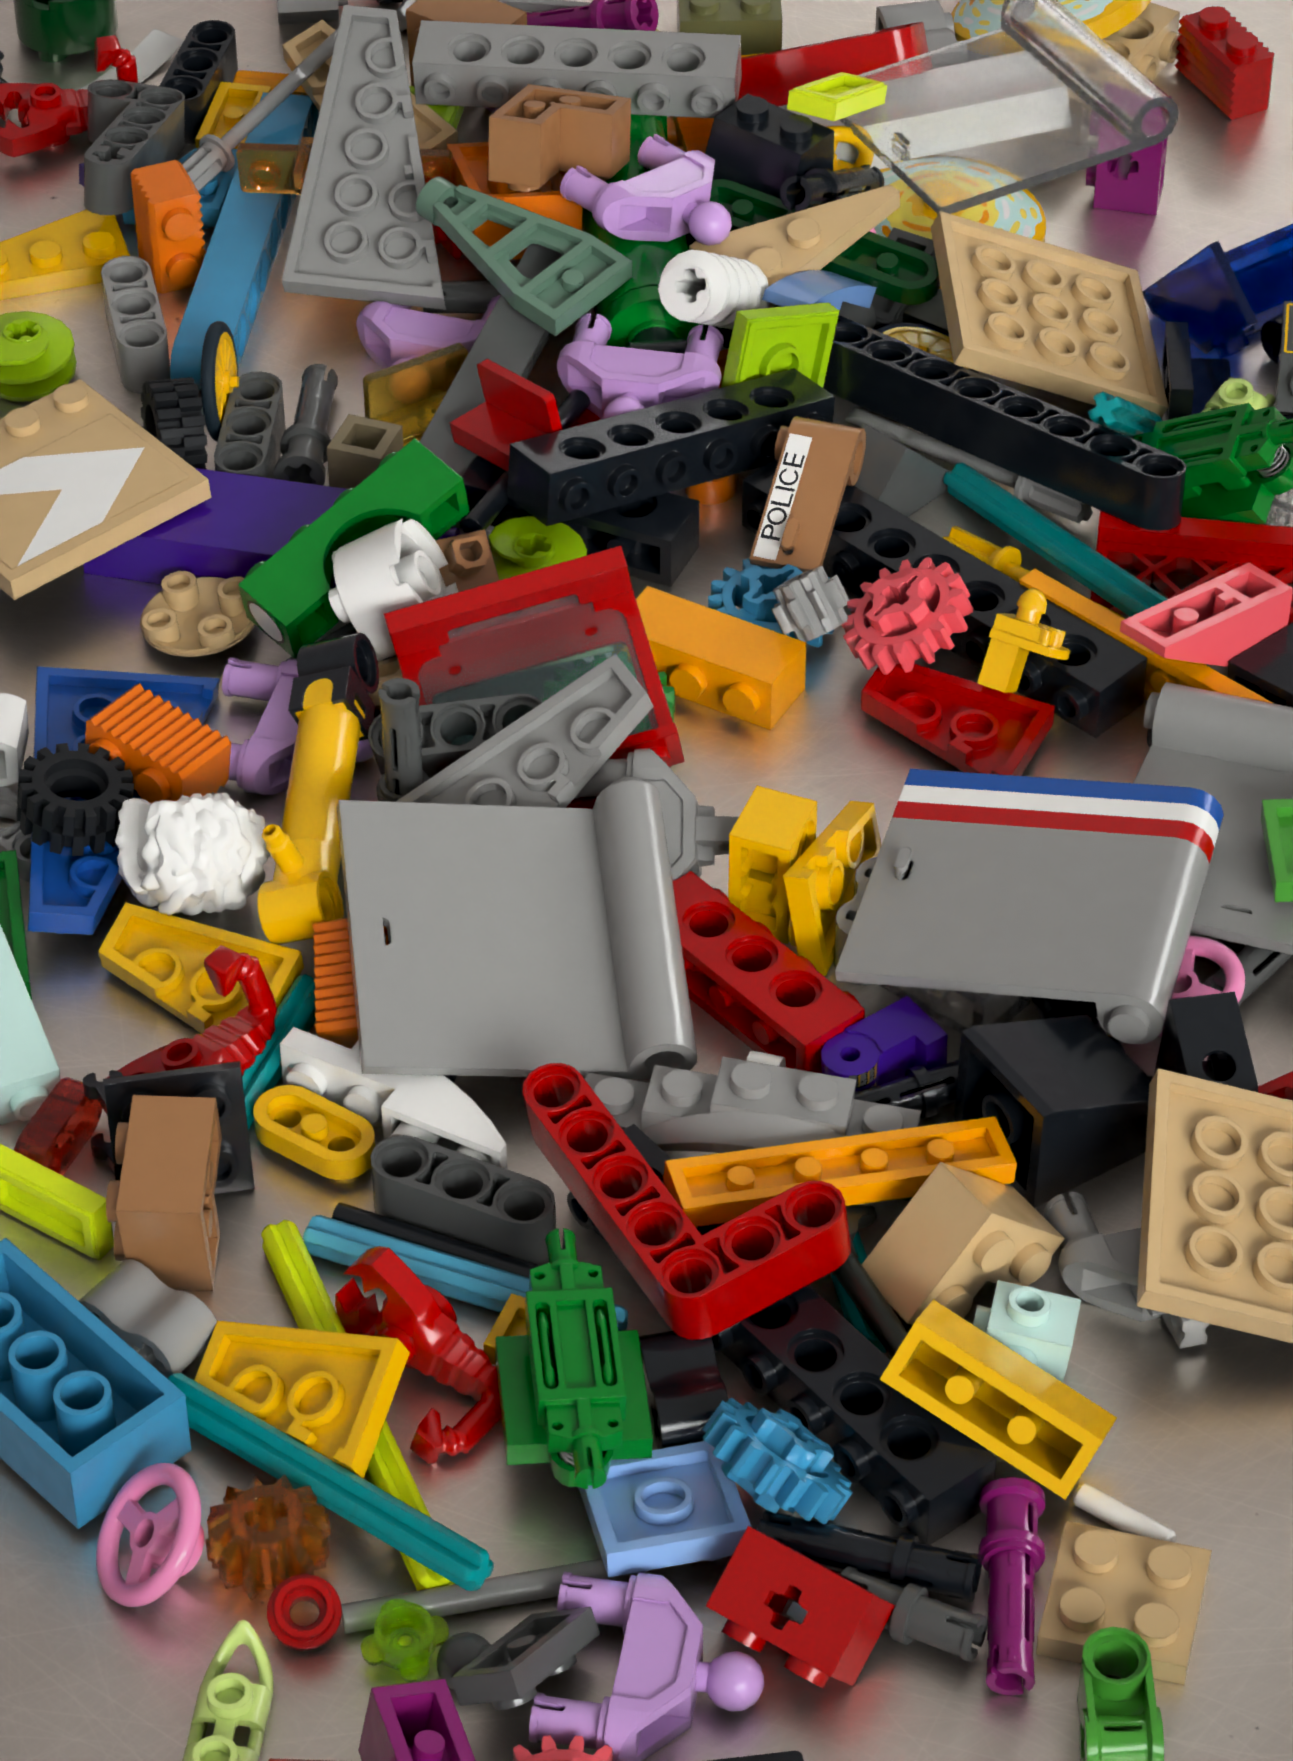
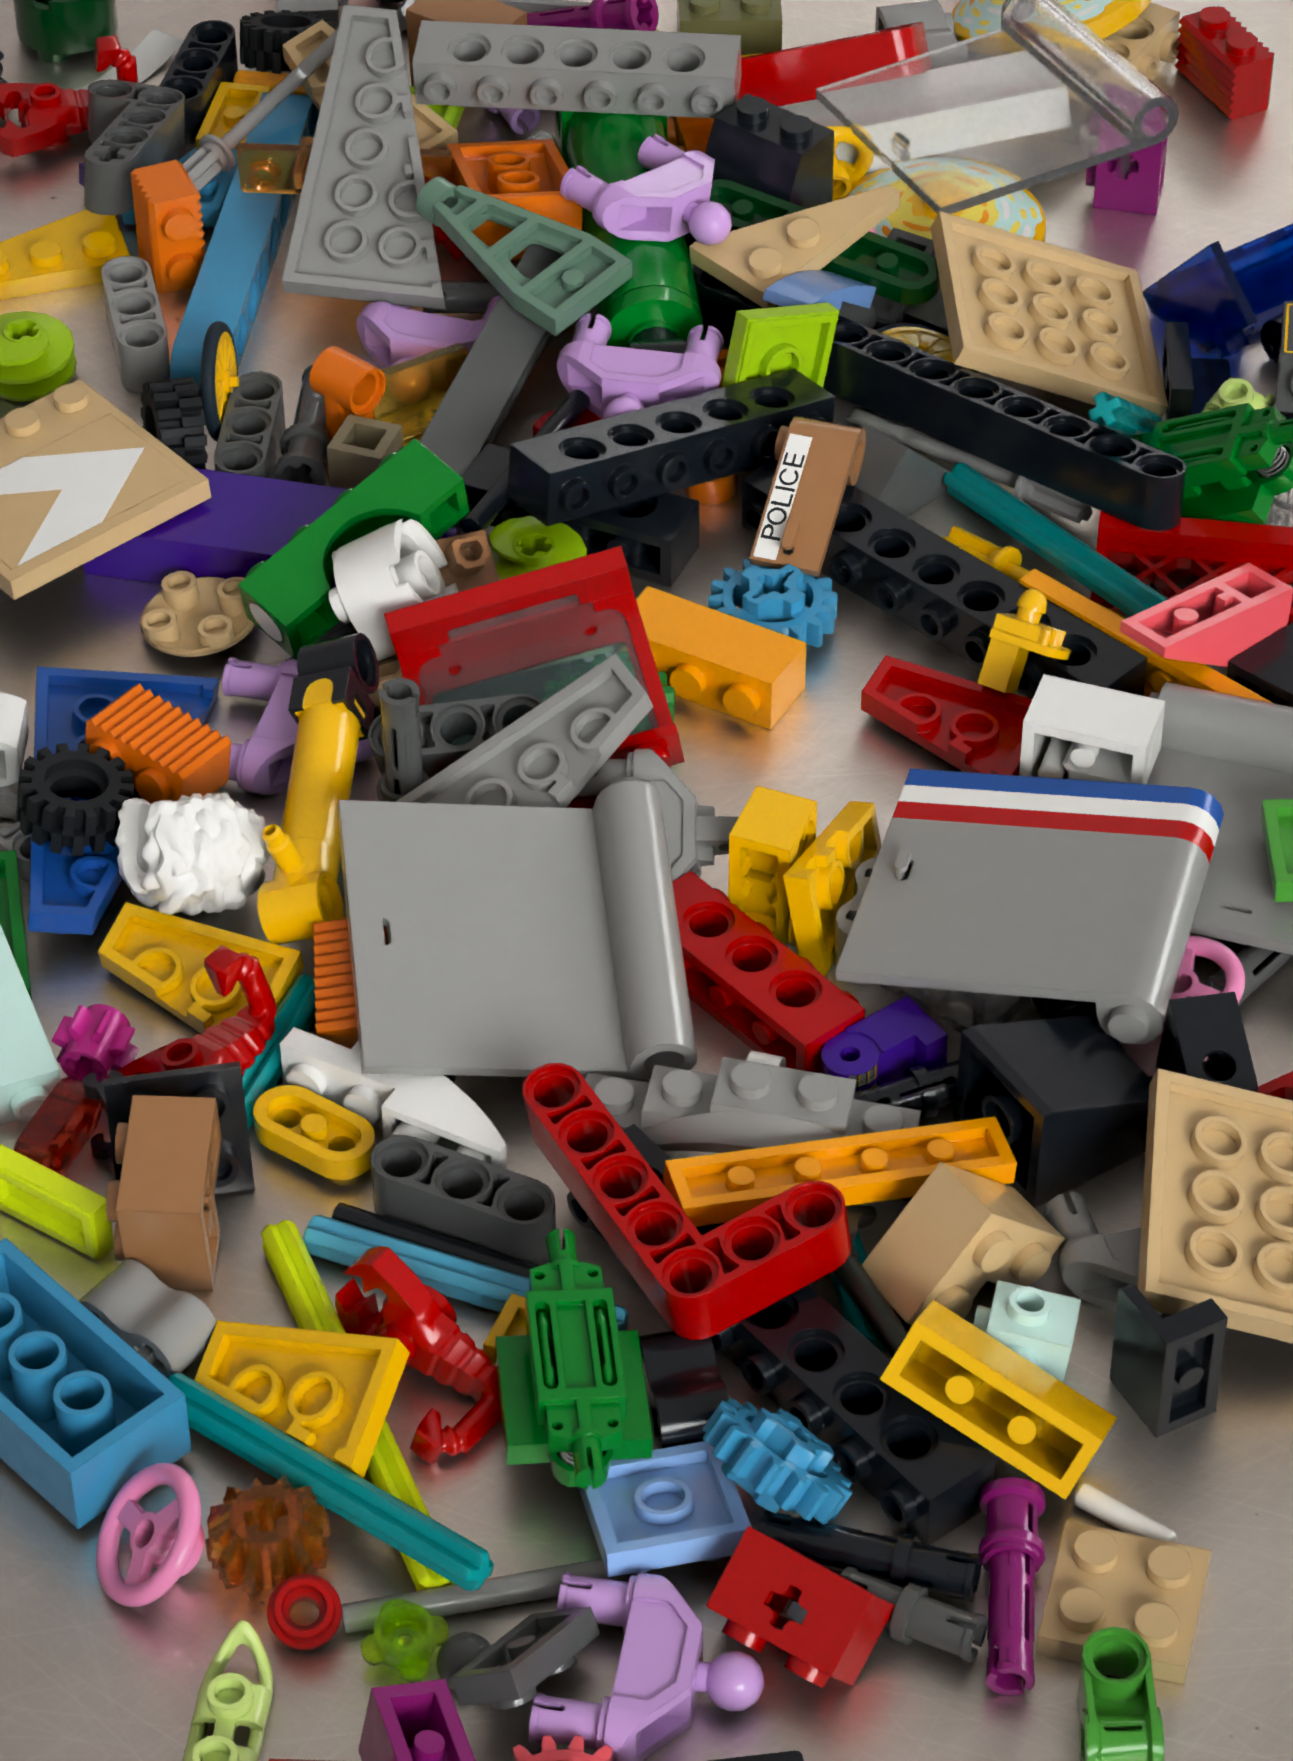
red panel [449,359,563,472] -> none
medium nougat brick [488,84,631,192] -> none
white piece [658,250,770,330] -> none
light grey gear [771,566,850,642] -> none
black pin [780,165,884,212] -> none
neon yellow tile [787,72,887,121] -> none
coral gear [842,557,973,675] -> none
none -> dark pink gear [52,1004,139,1085]
none -> black tyre [240,10,332,74]
none -> orange piece [309,346,386,440]
none -> white brick [1019,674,1165,784]
none -> black panel [1110,1283,1228,1438]

